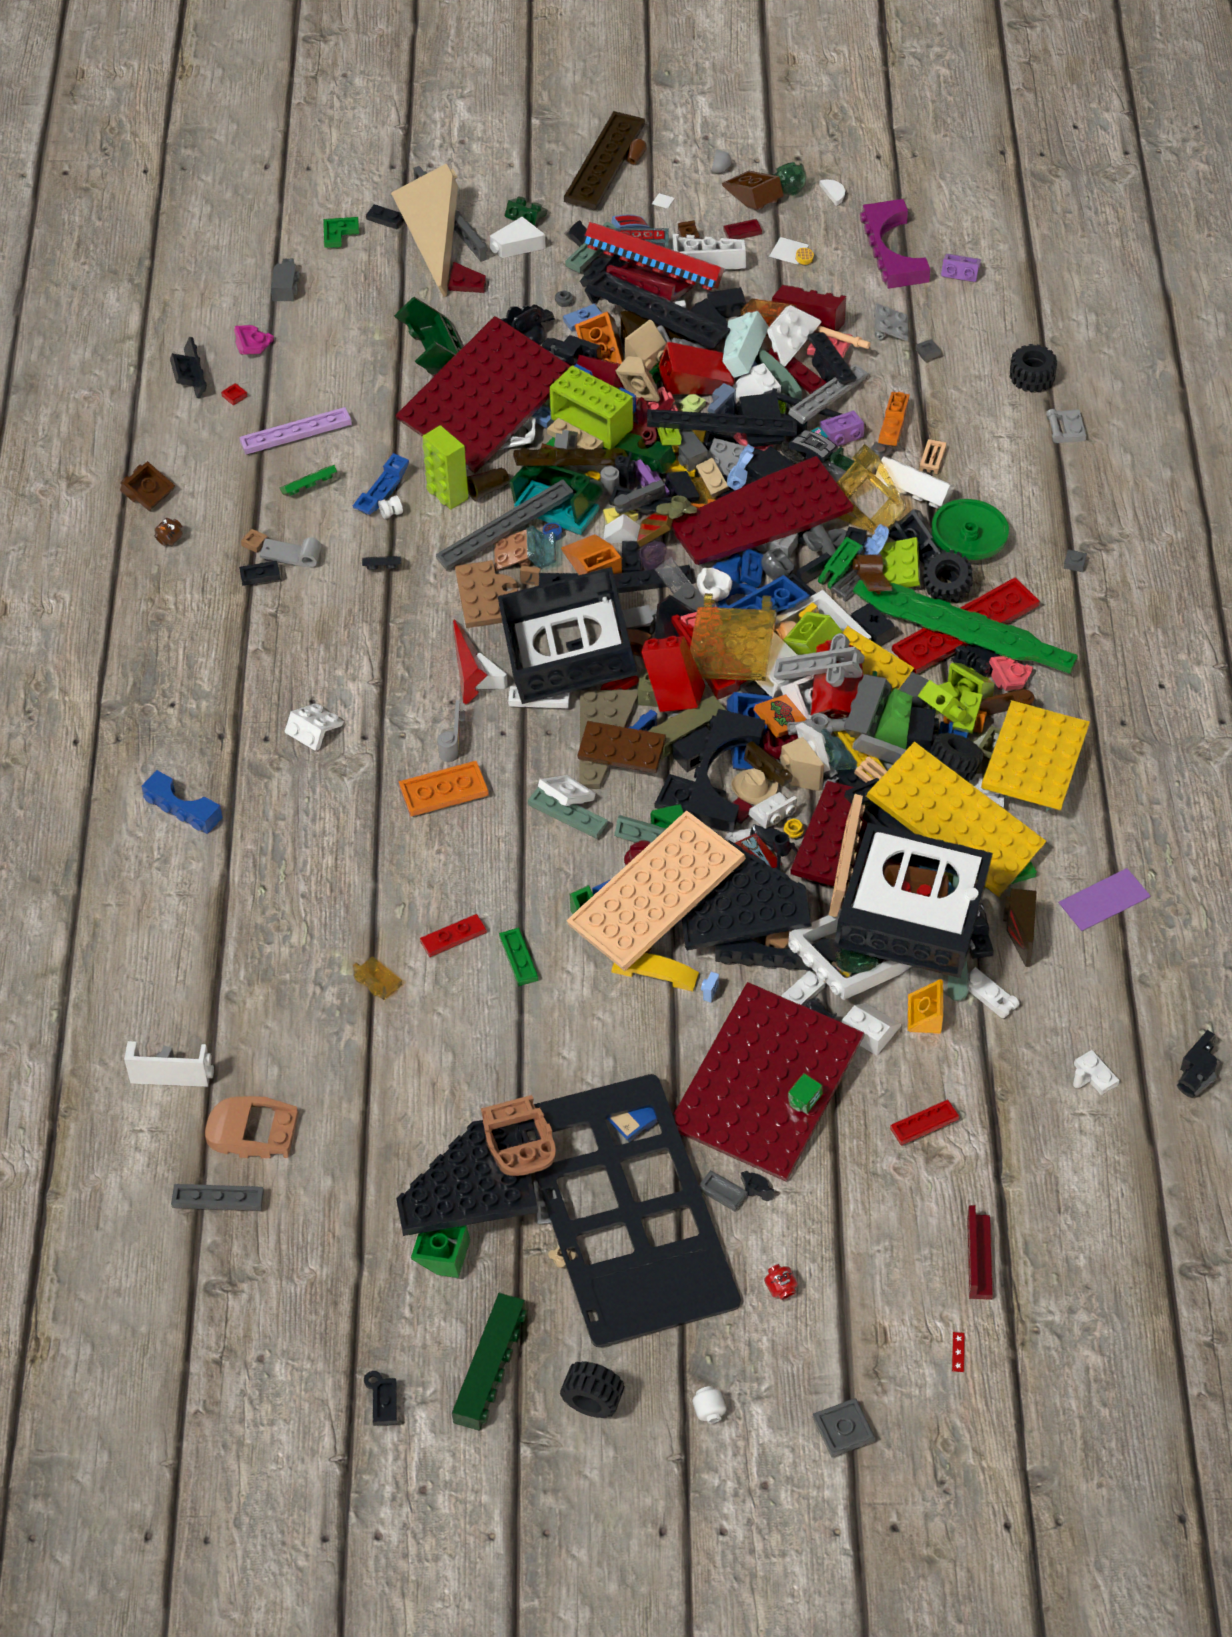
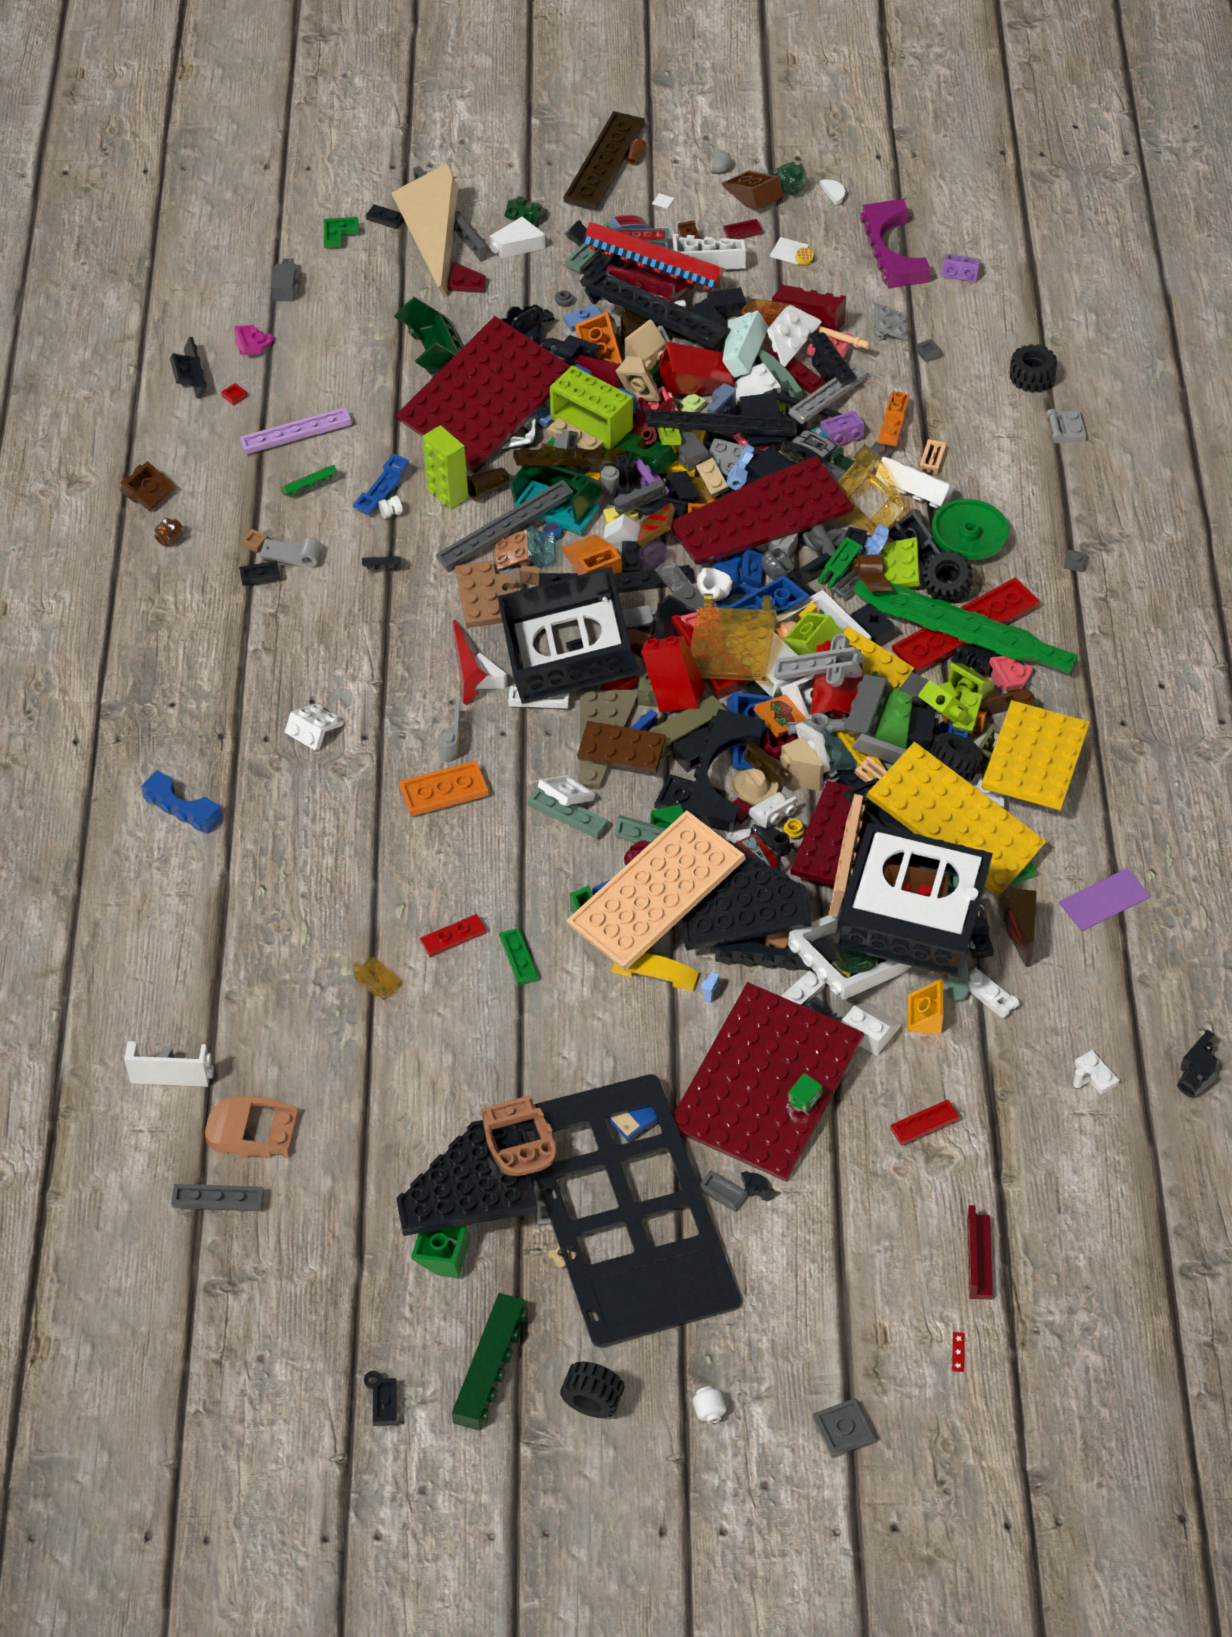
olive animal [656,496,697,519] -> none
red head [764,1264,798,1300] -> none

